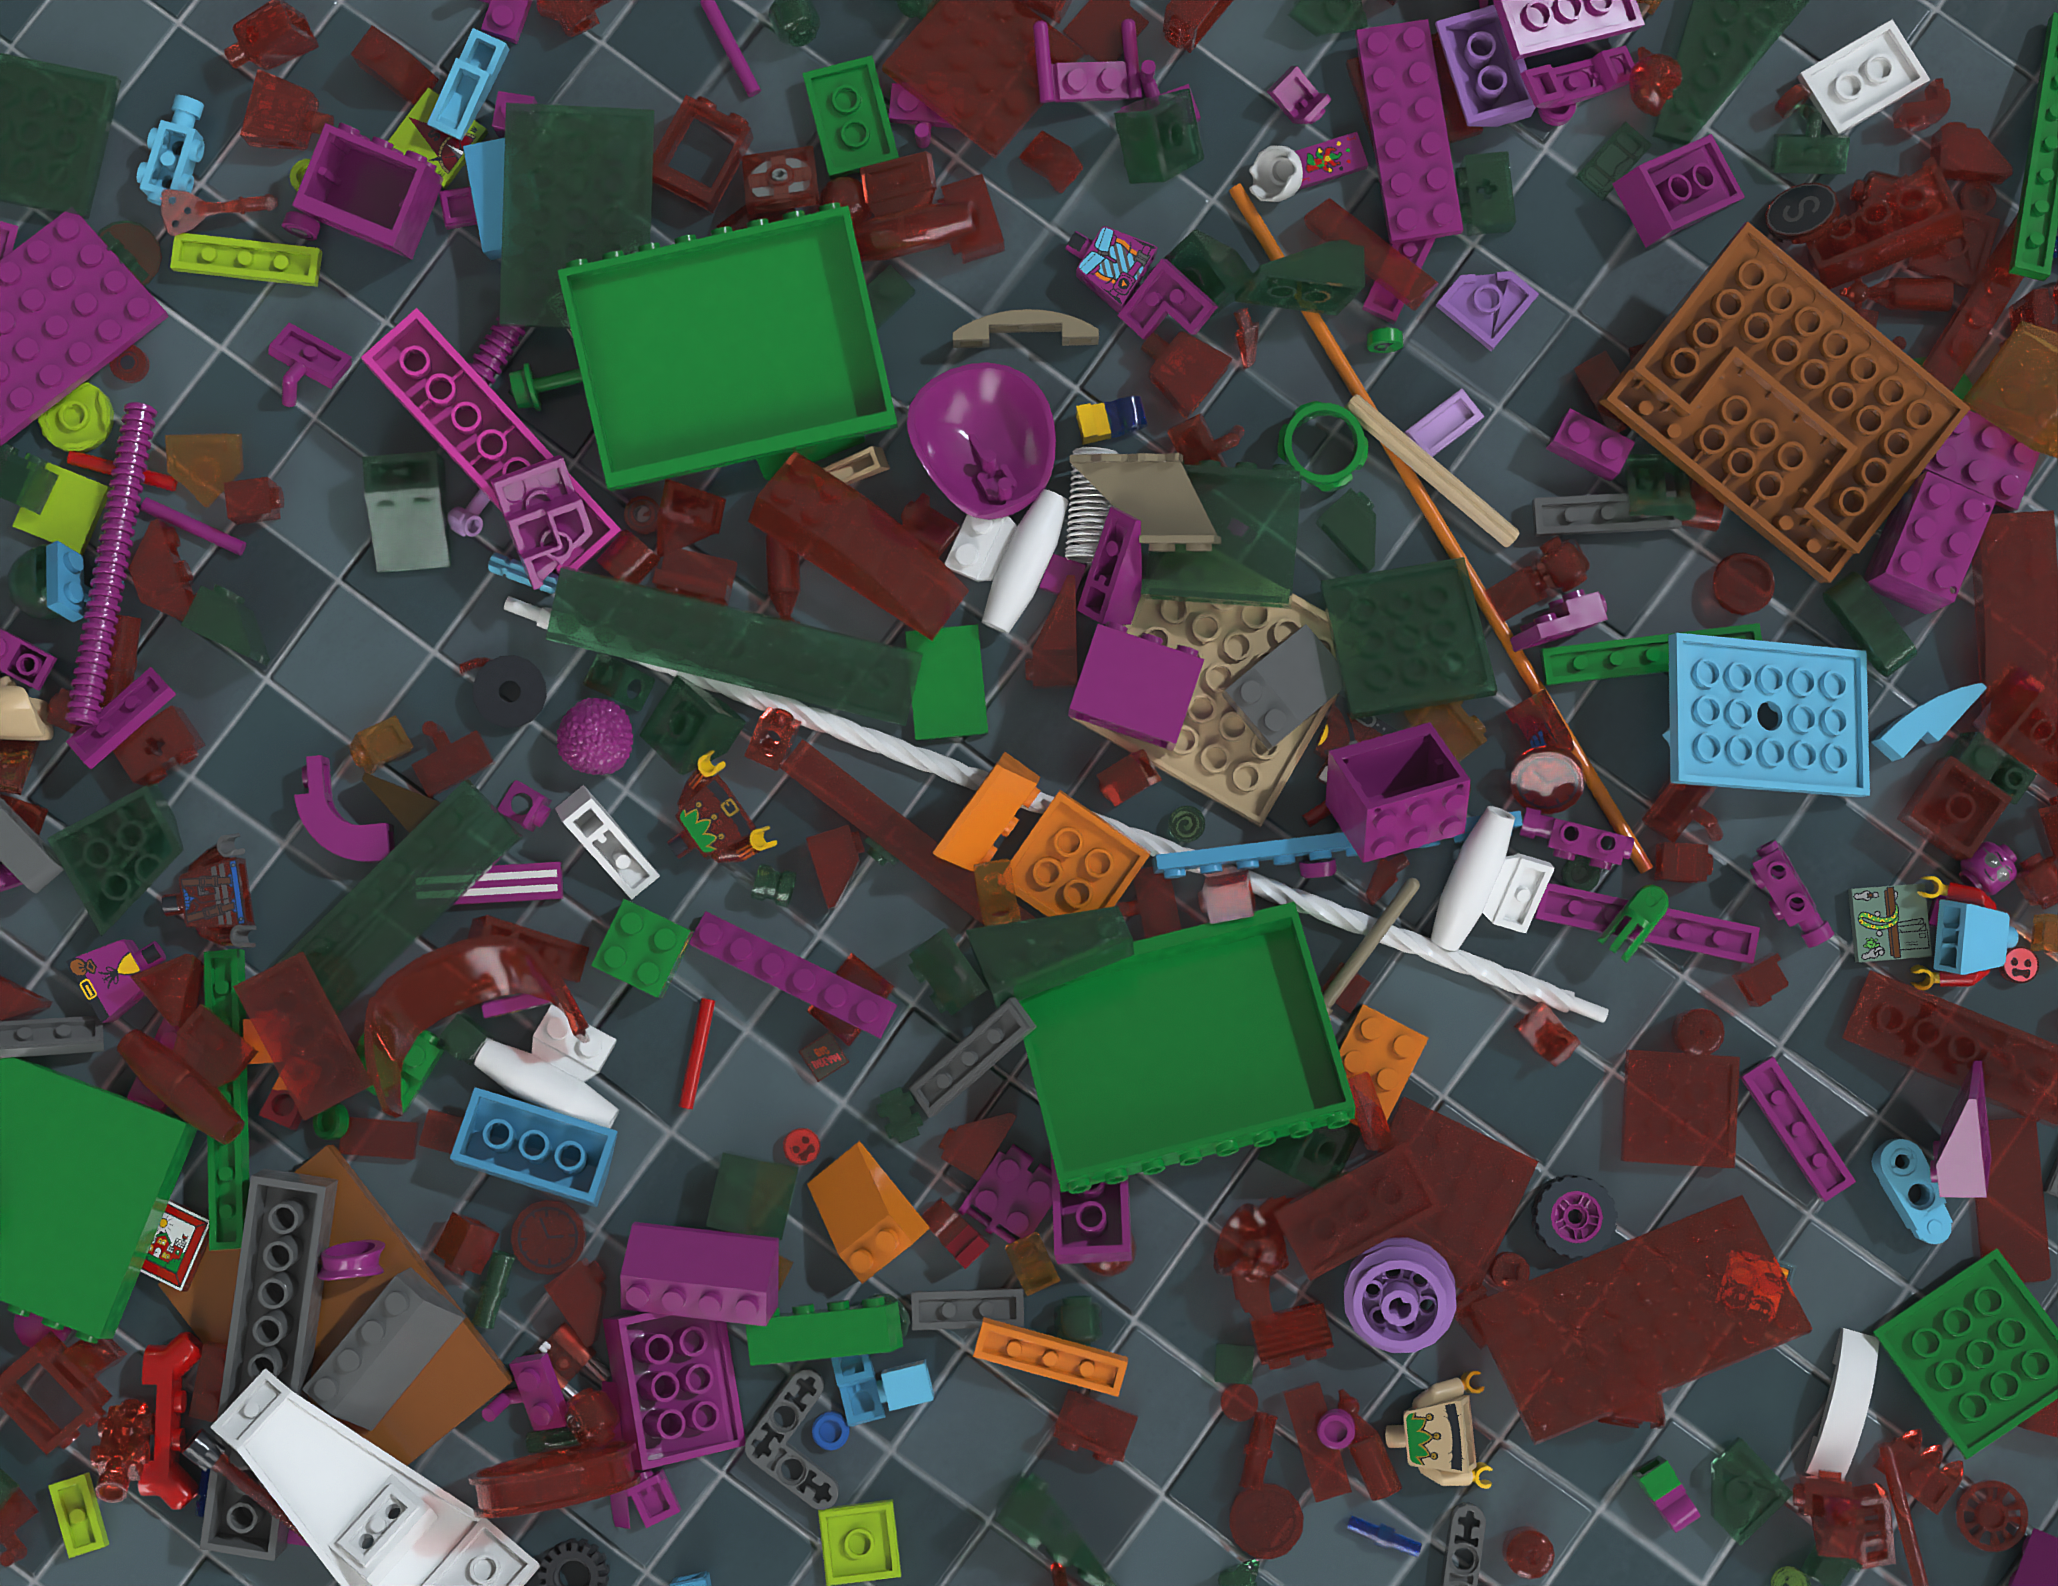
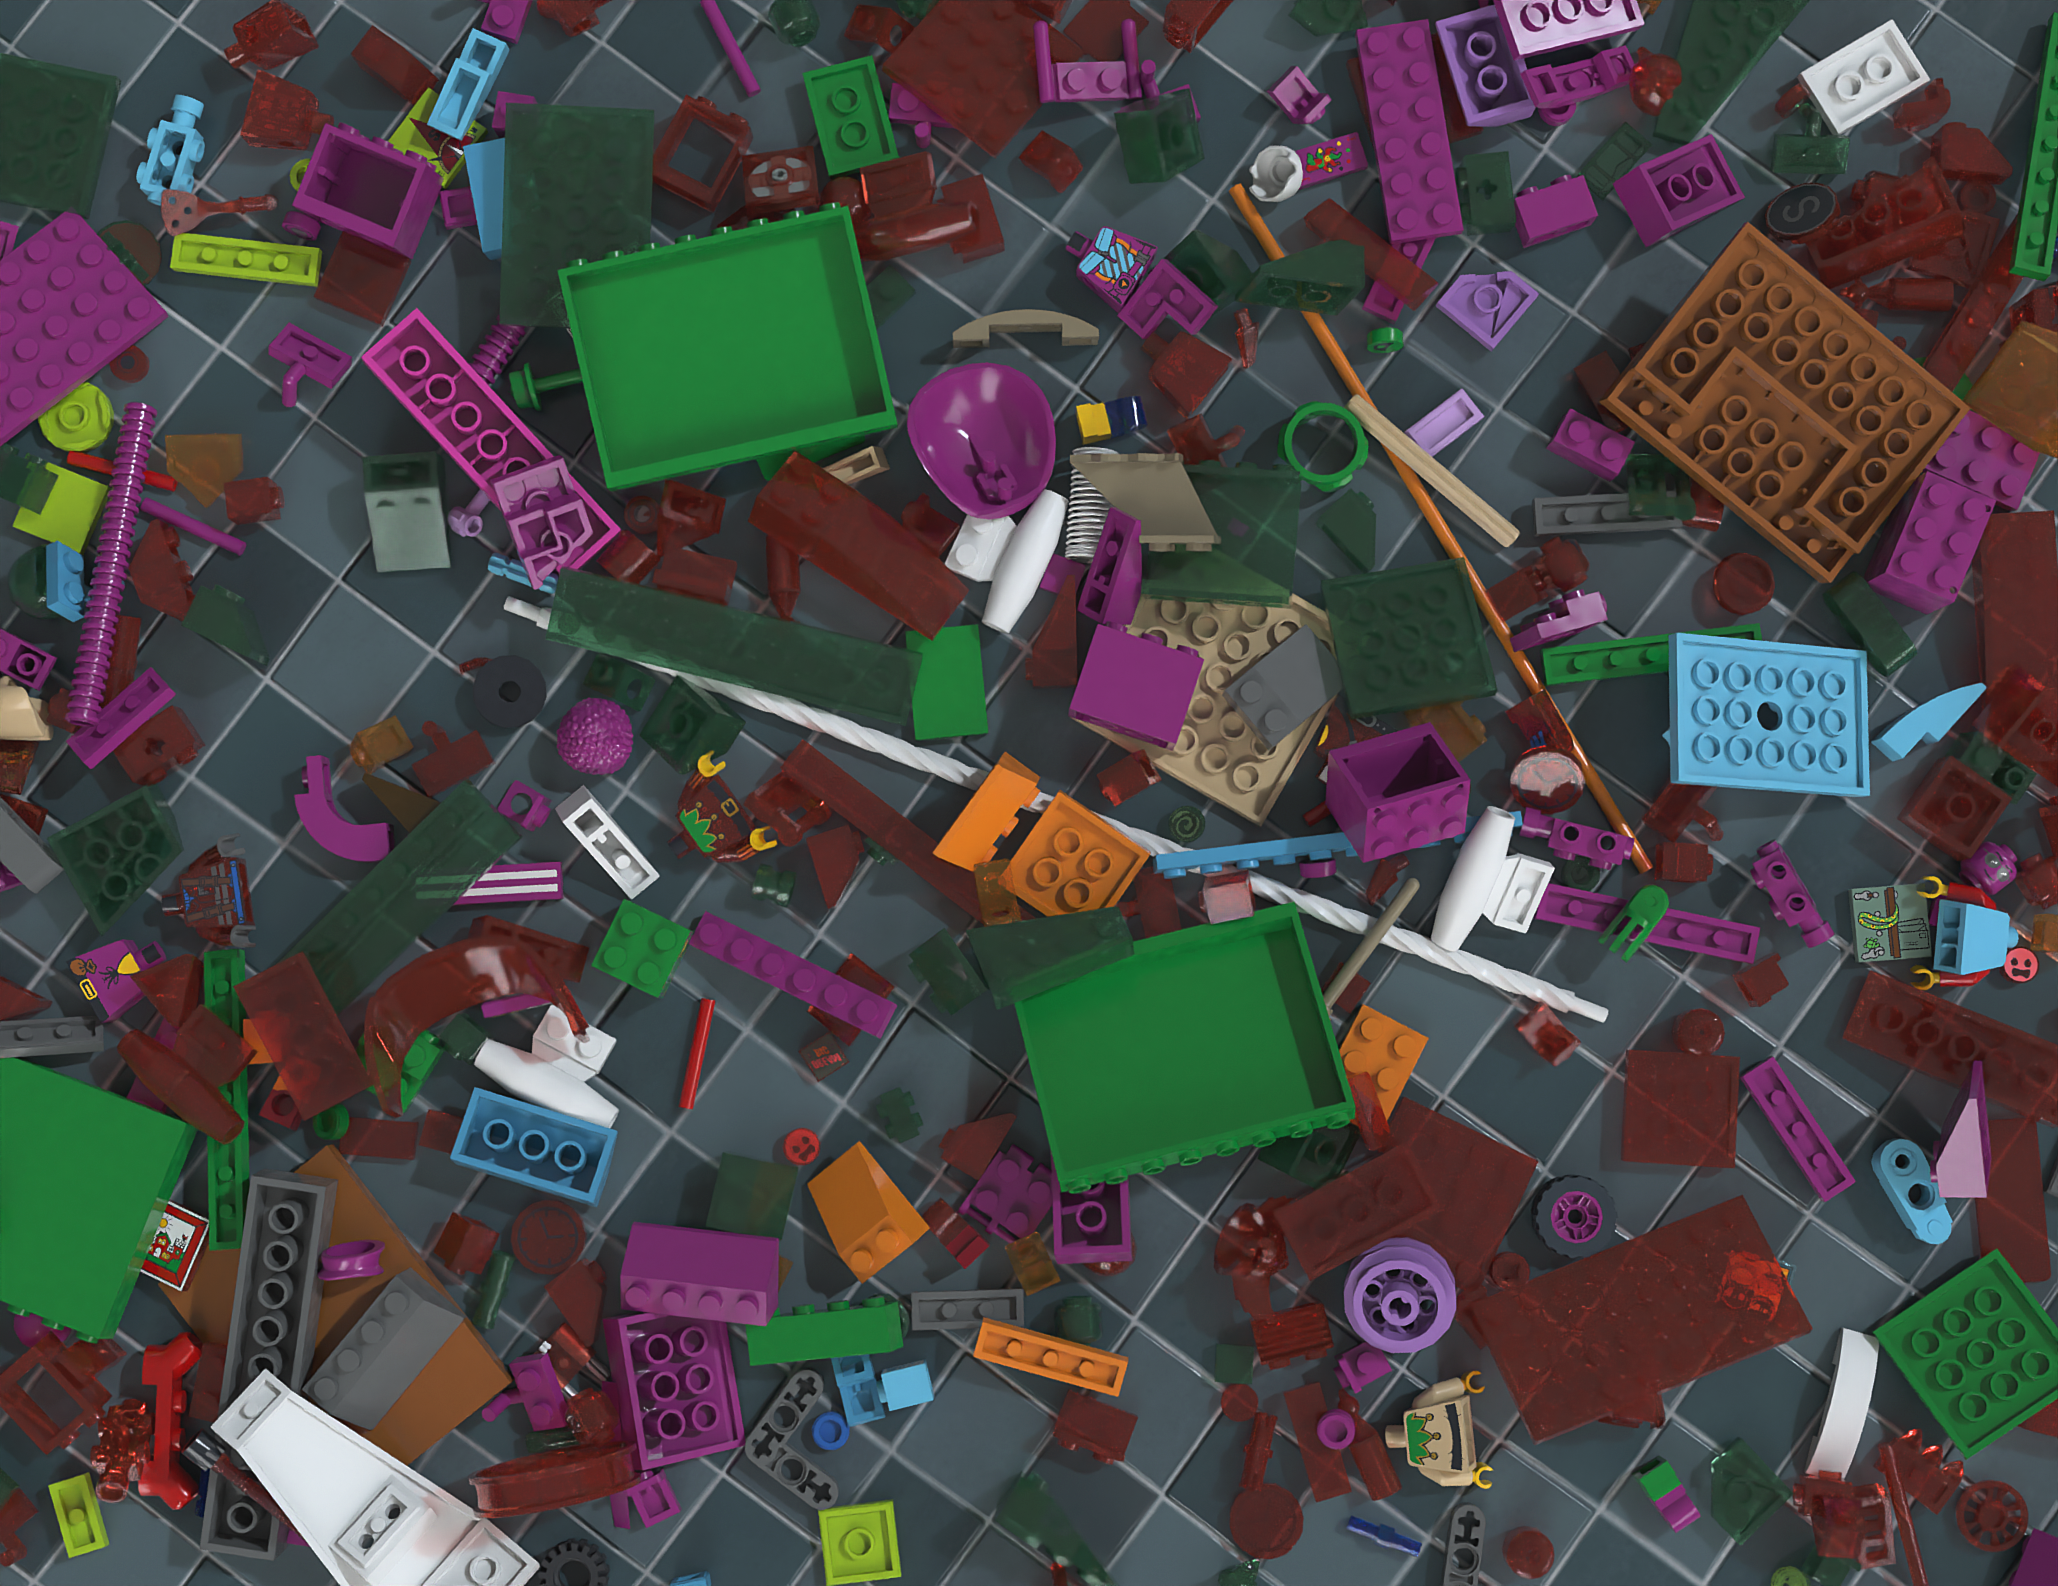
clear red brick [744,707,802,772] -> none
dark grey tile [908,997,1037,1118] -> none
none -> clear red tile [314,231,412,327]
none -> clear red plate [743,770,831,847]
none -> clear red bracket [844,4,915,59]
none -> magenta bracket [1333,1340,1392,1394]
none -> magenta brick [1509,174,1598,248]

